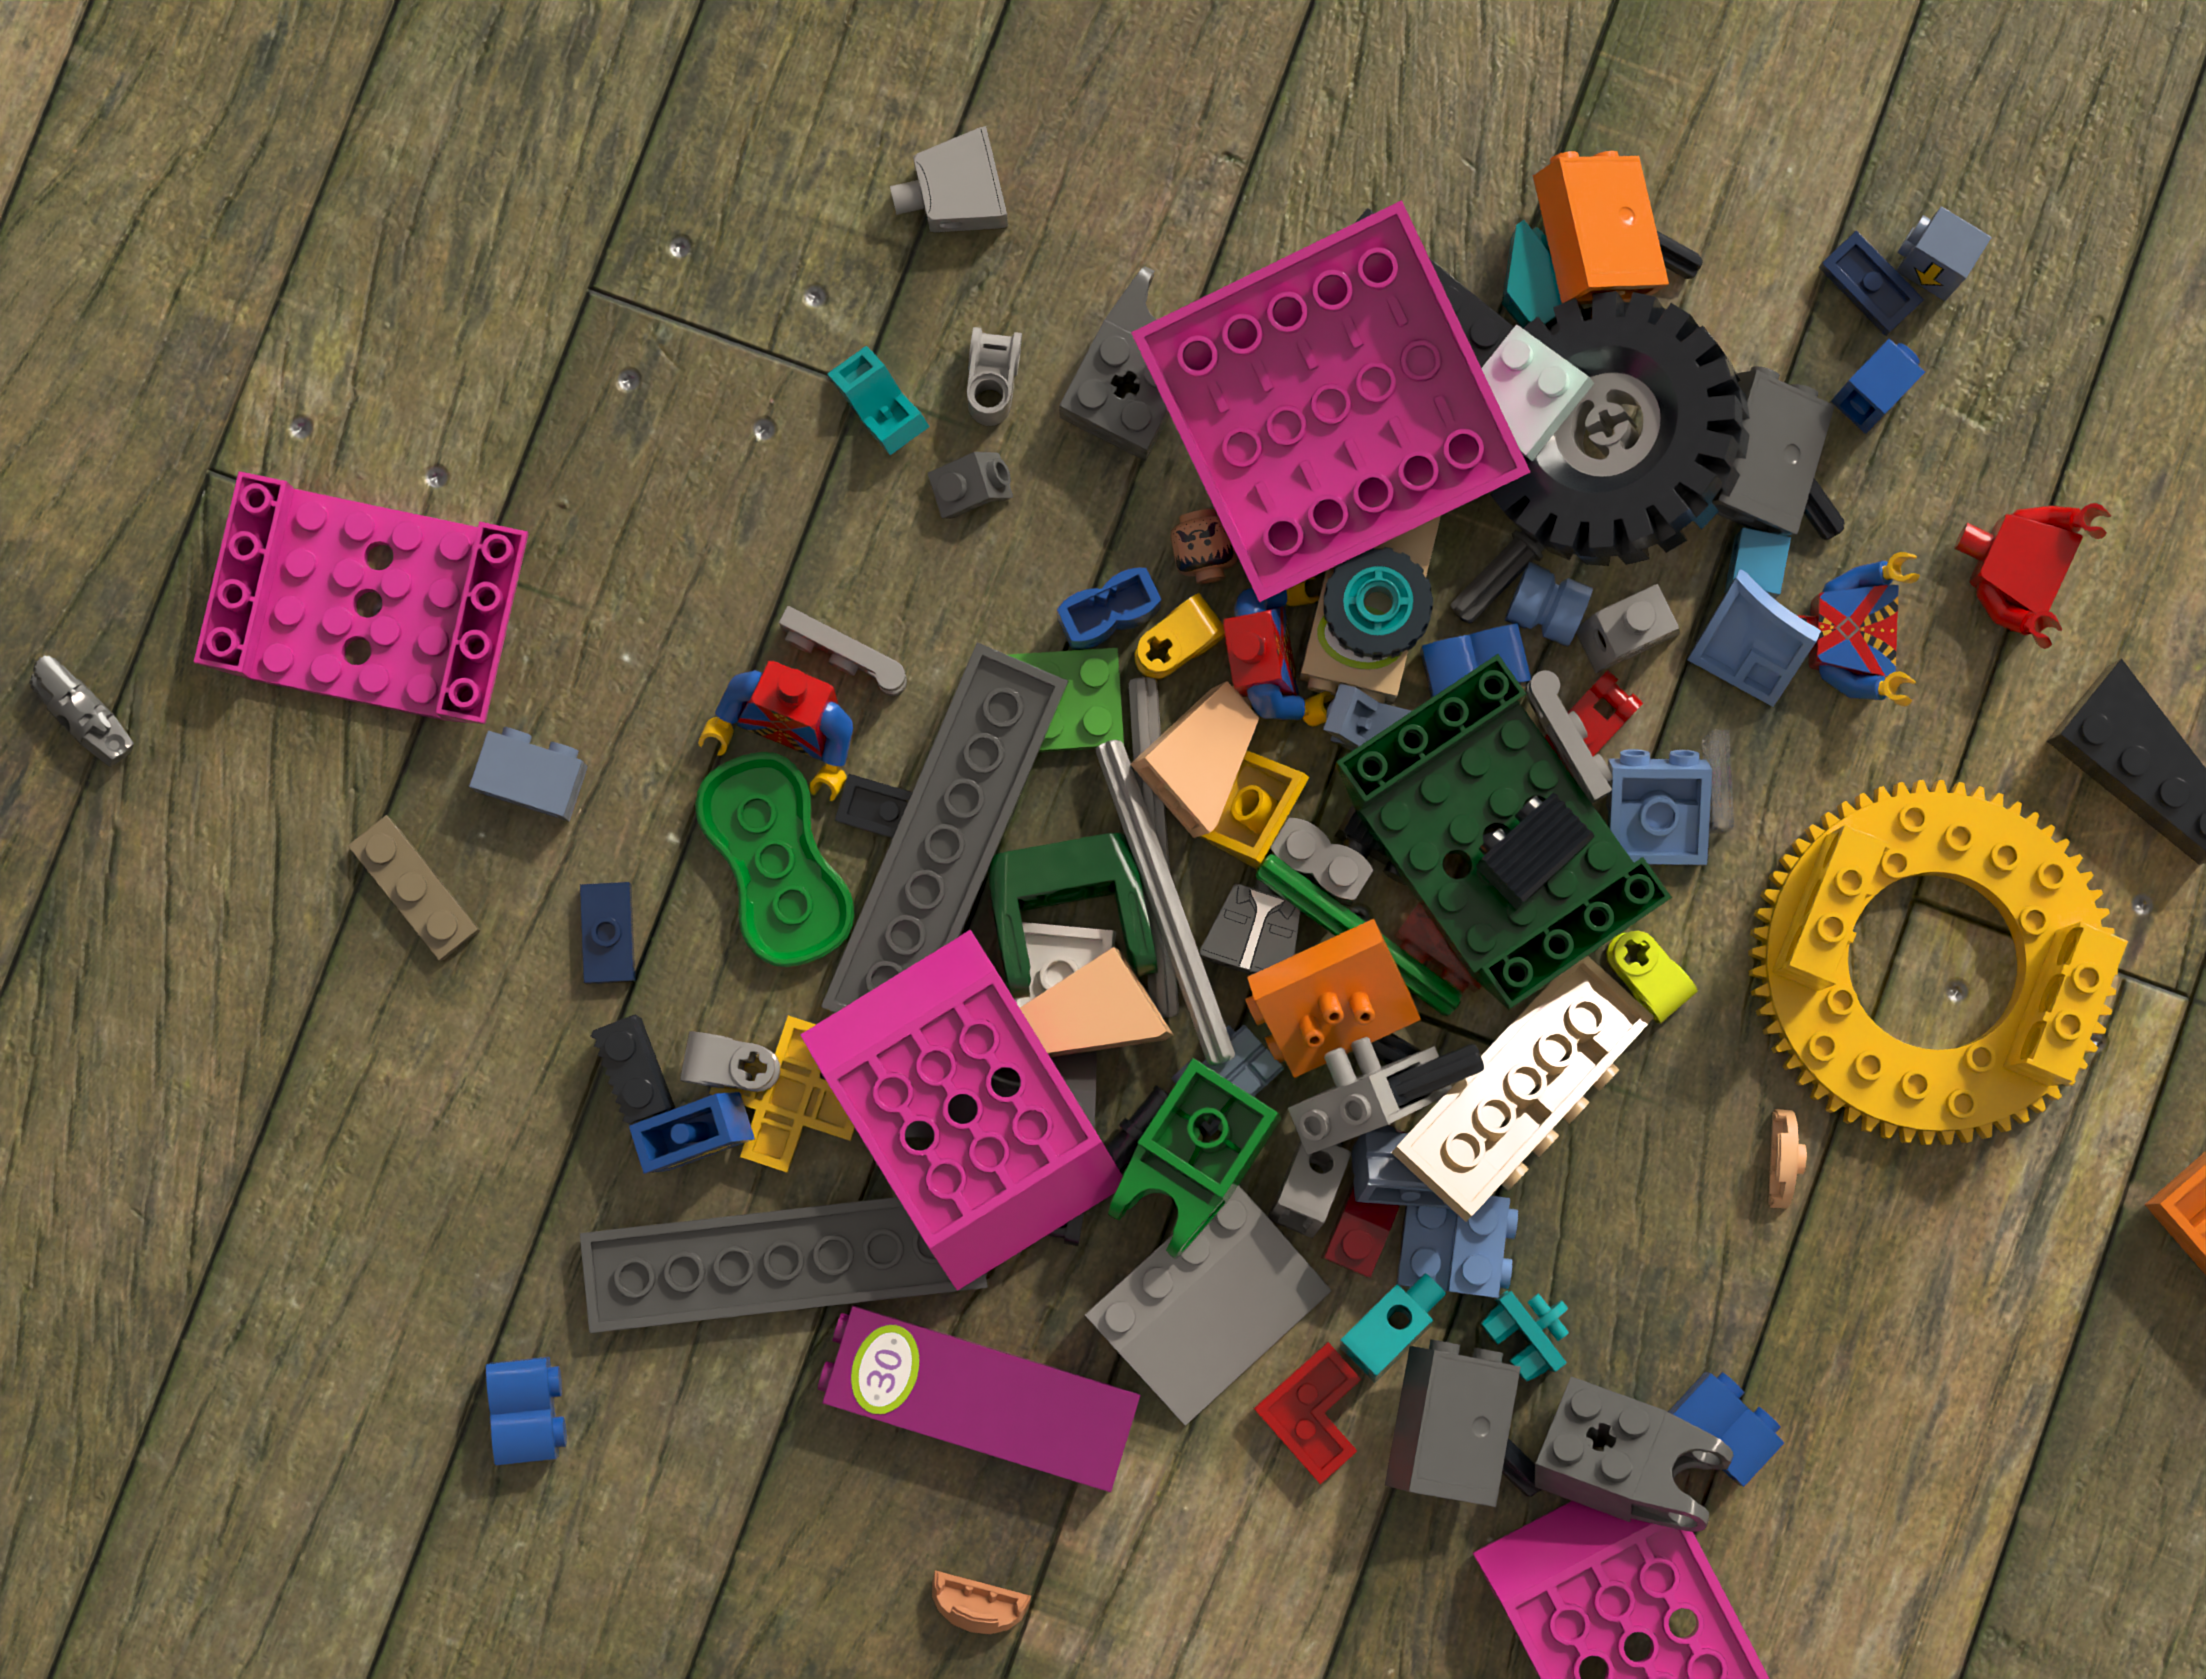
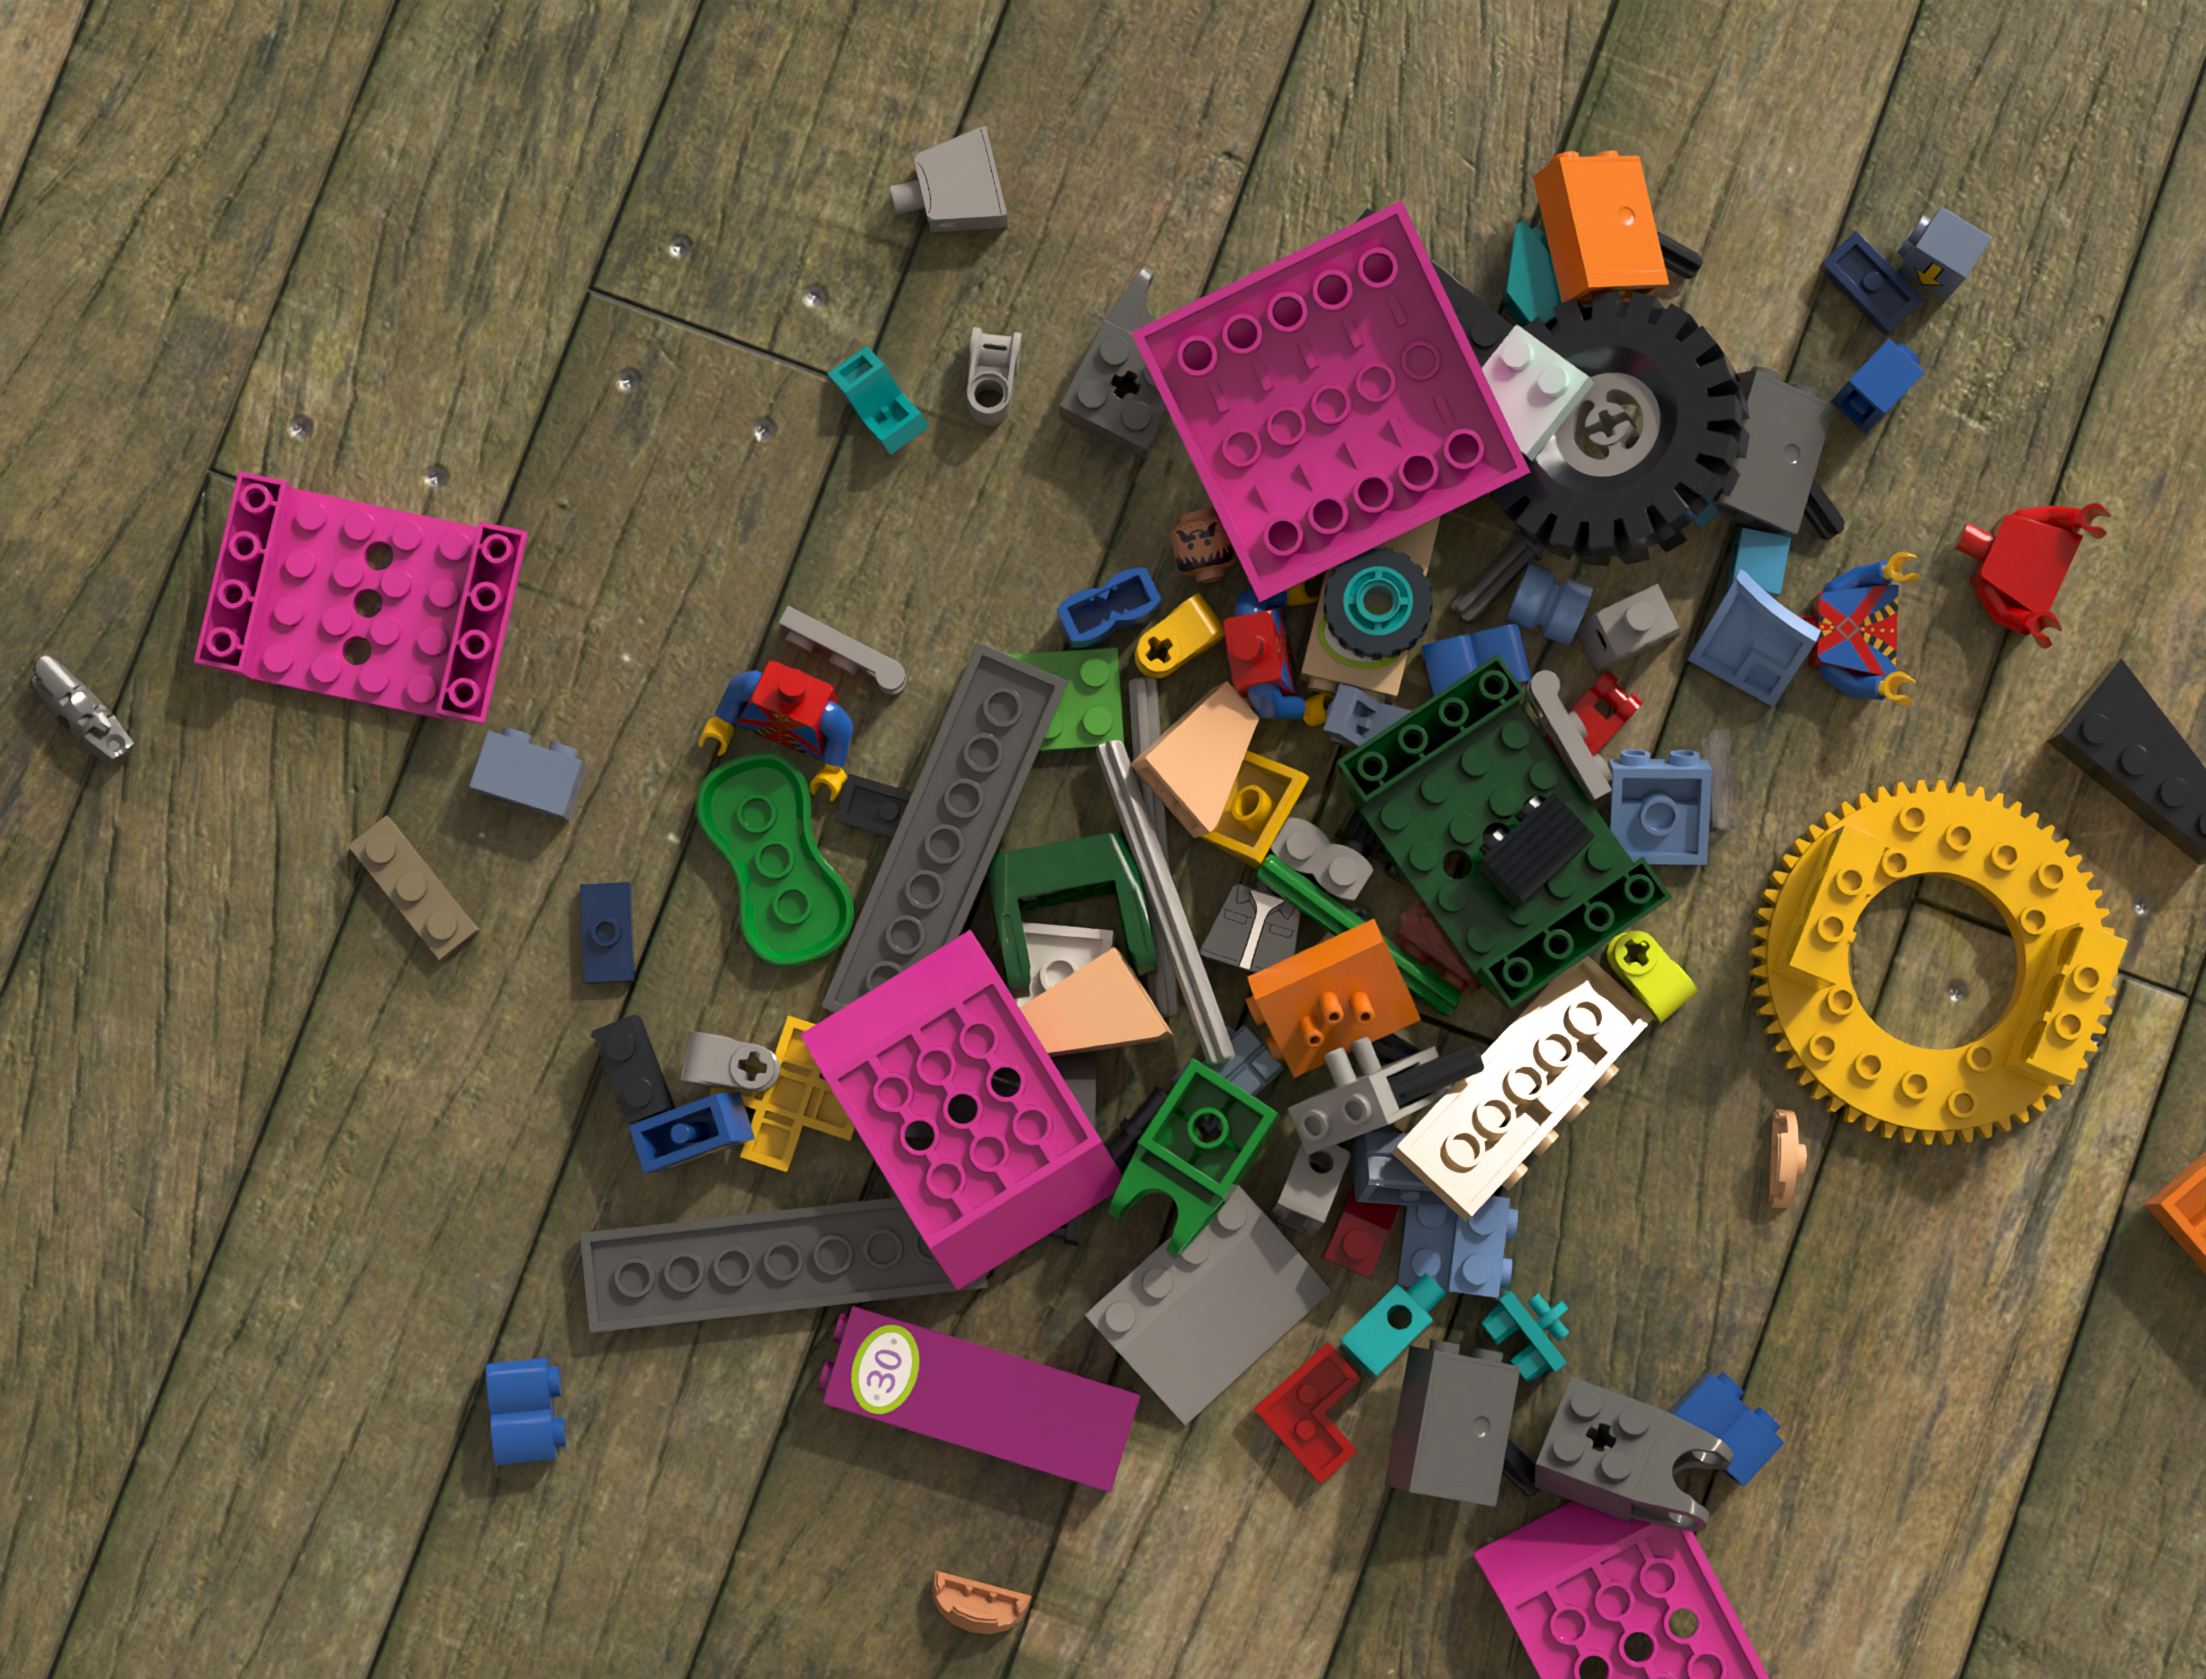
dark grey bracket [928,452,1013,519] -> none

